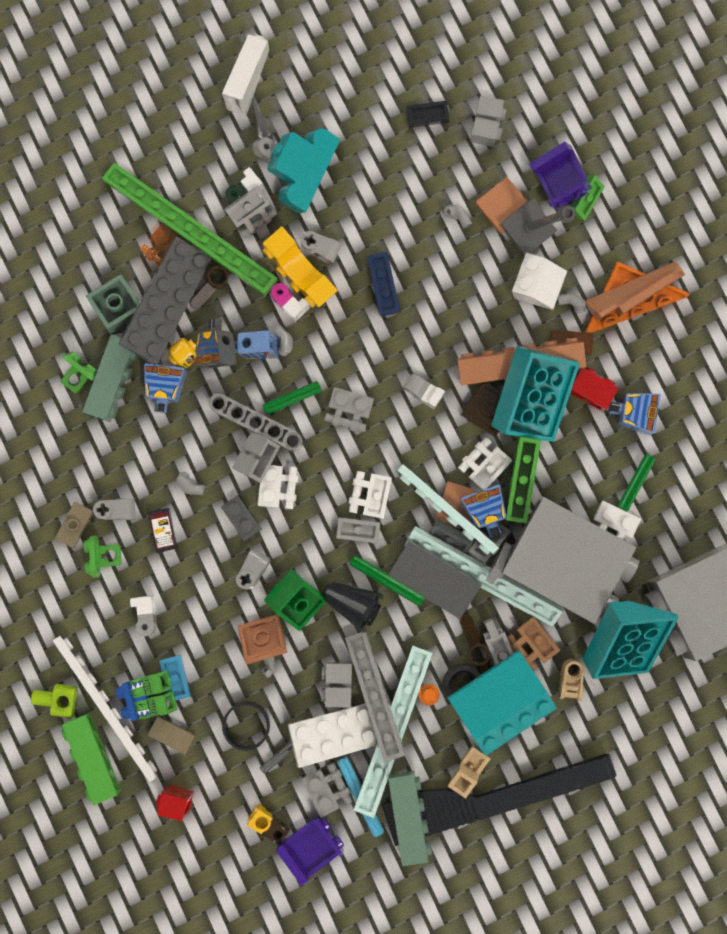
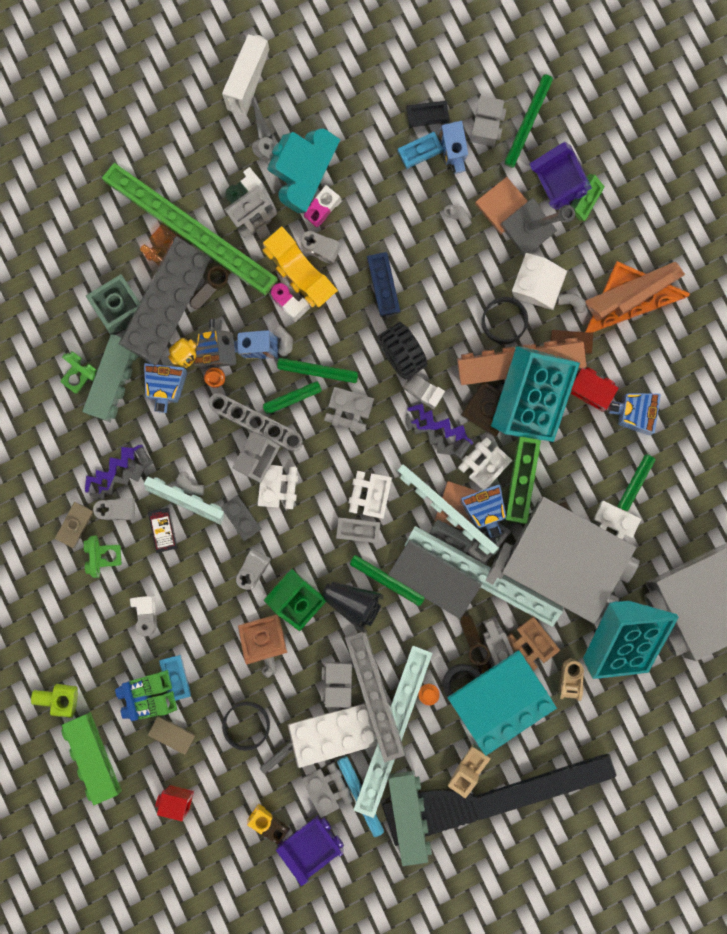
white plate [53,636,157,782] -> none
none -> piece [85,444,153,499]
none -> light aqua plate [144,477,224,525]
none -> orange plate [204,367,225,388]
none -> green axle [277,358,358,383]
none -> leg [304,185,342,227]
none -> black tyre [378,322,427,380]
none -> dark azure plate [397,132,443,169]
none -> piece [406,403,473,460]
none -> medium blue torso [438,121,468,174]
none -> black tyre [482,297,528,344]
none -> green axle [504,74,553,168]

